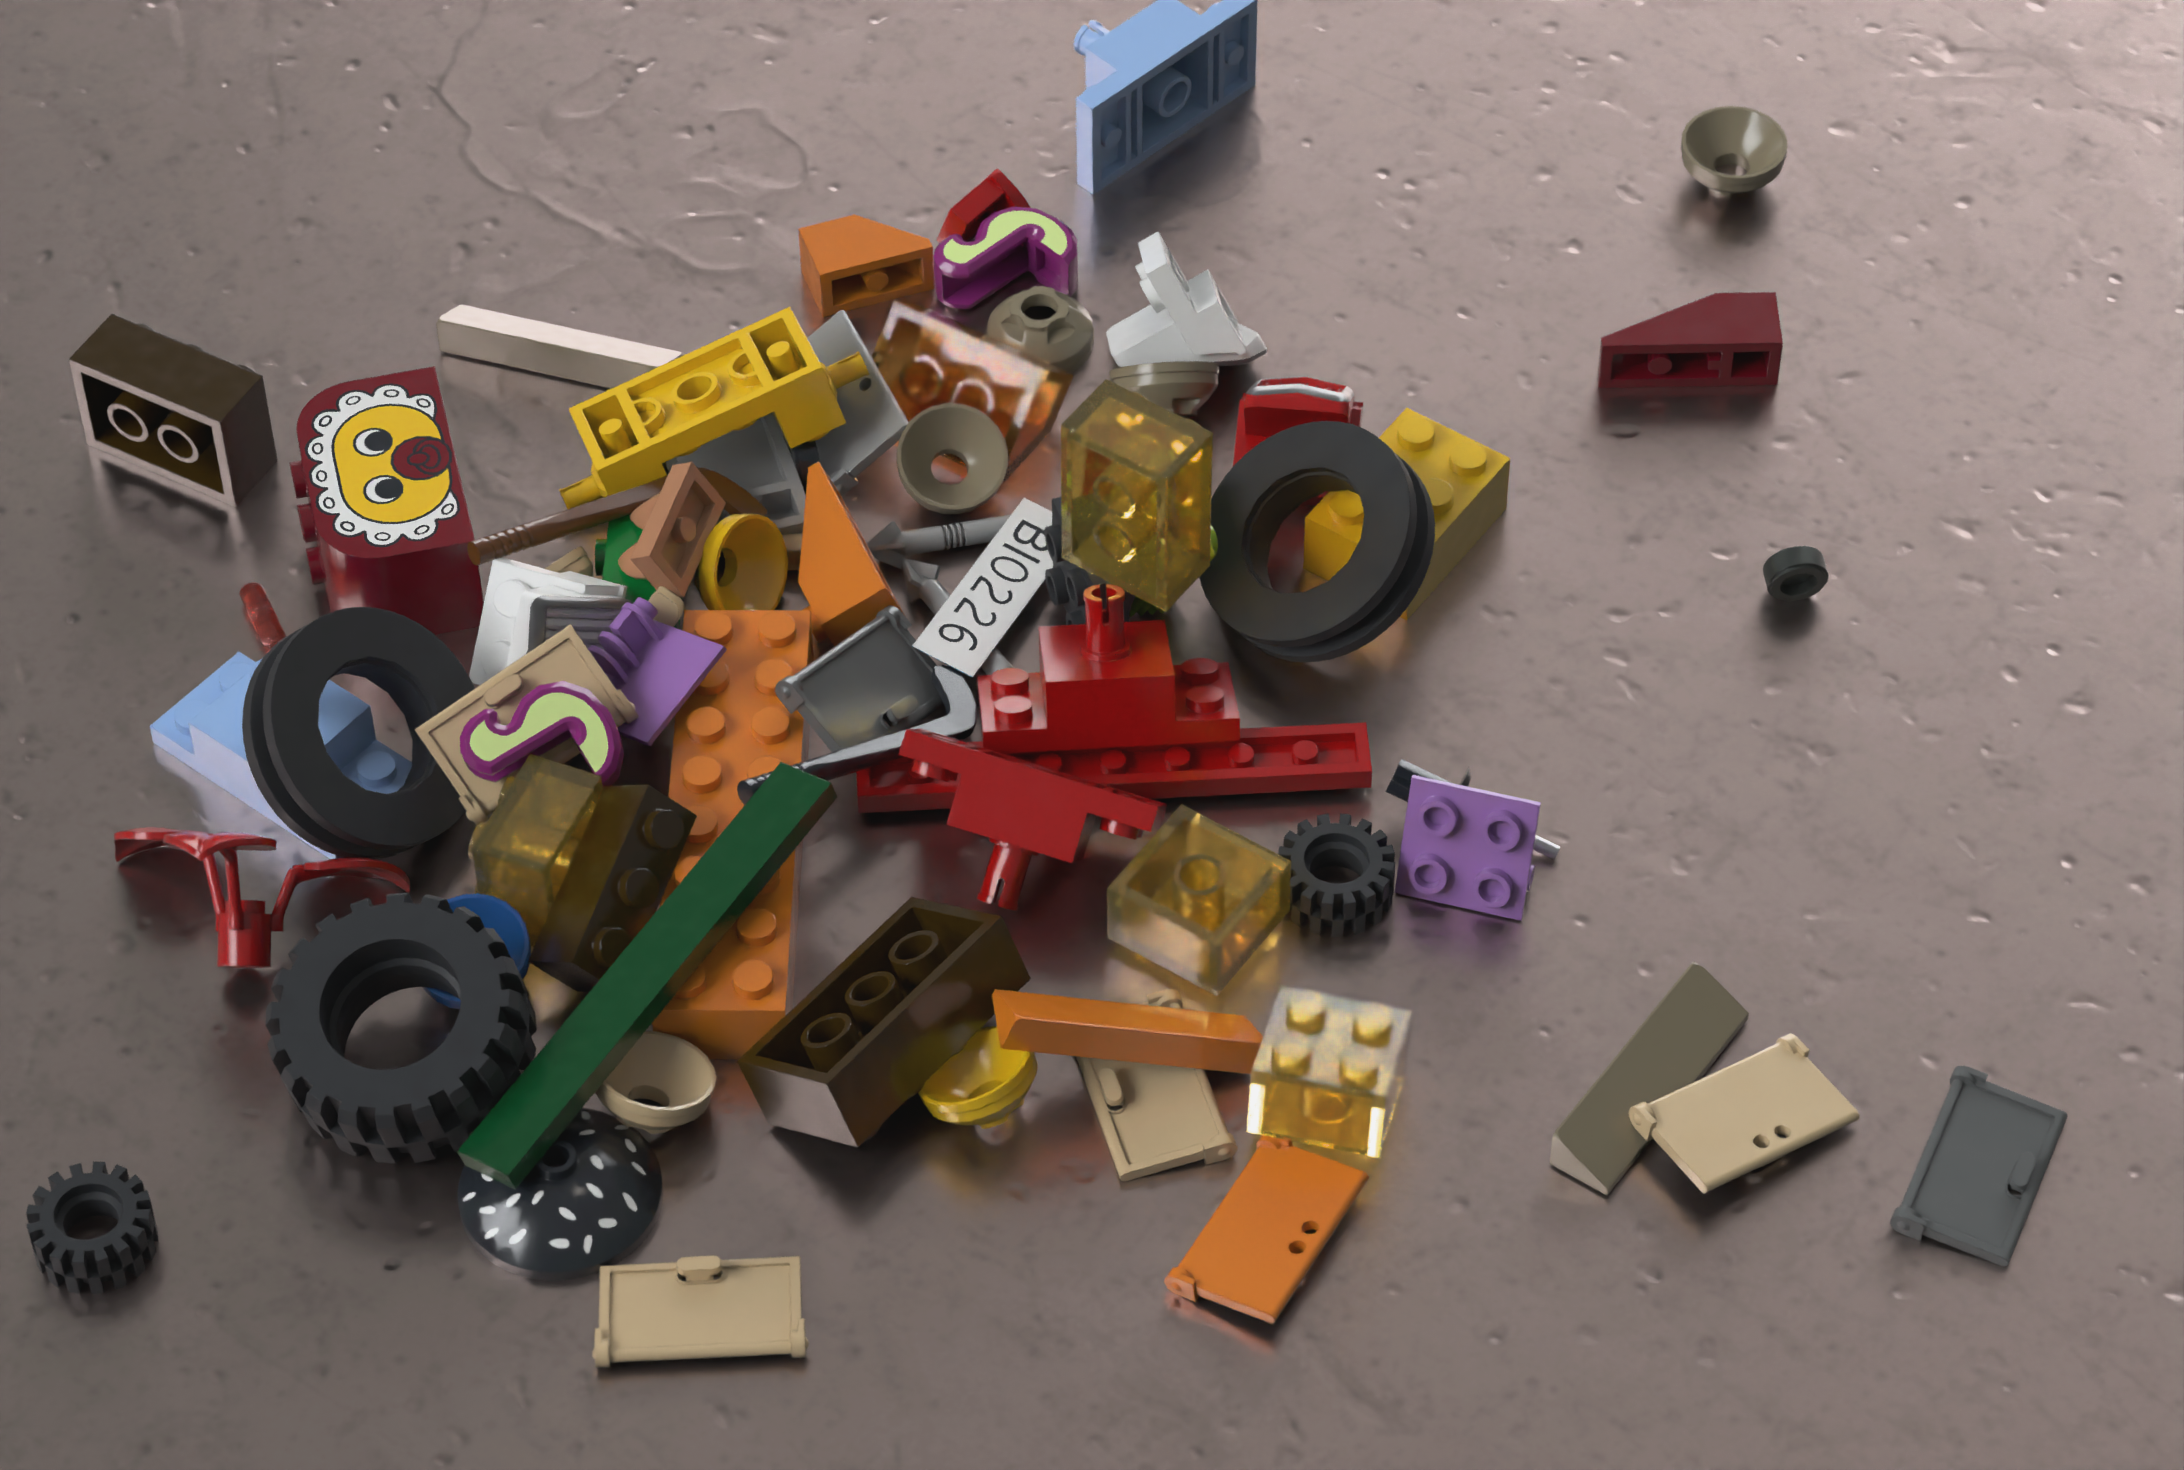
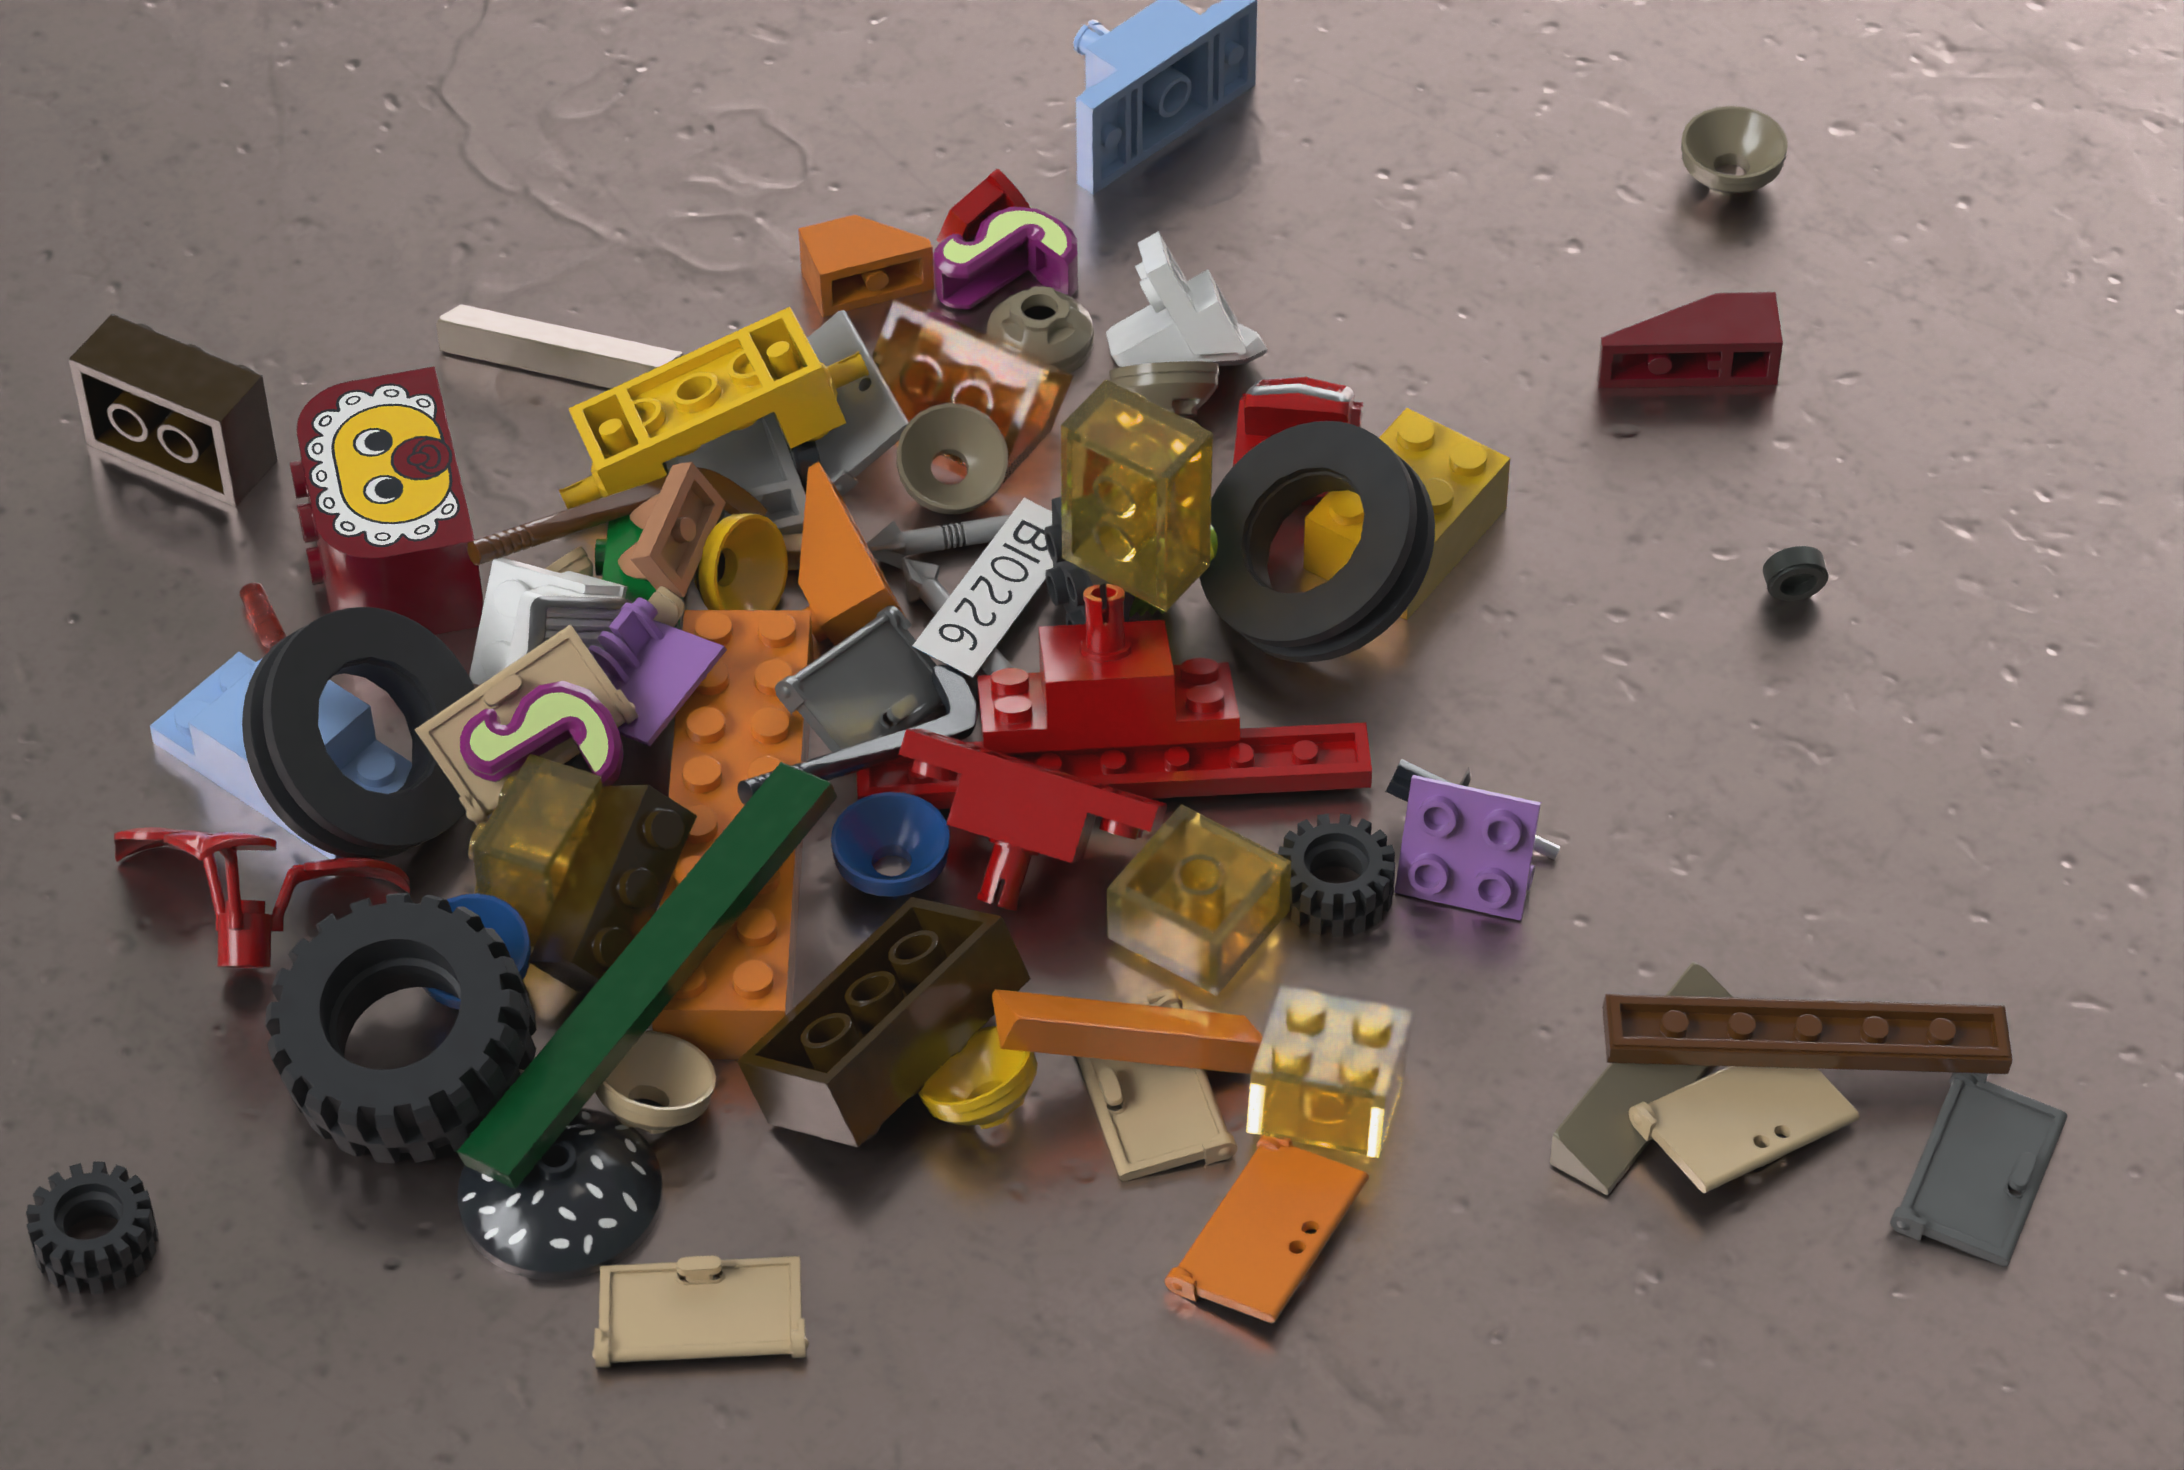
none -> blue piece [831,792,950,897]
none -> reddish brown tile [1602,994,2013,1074]

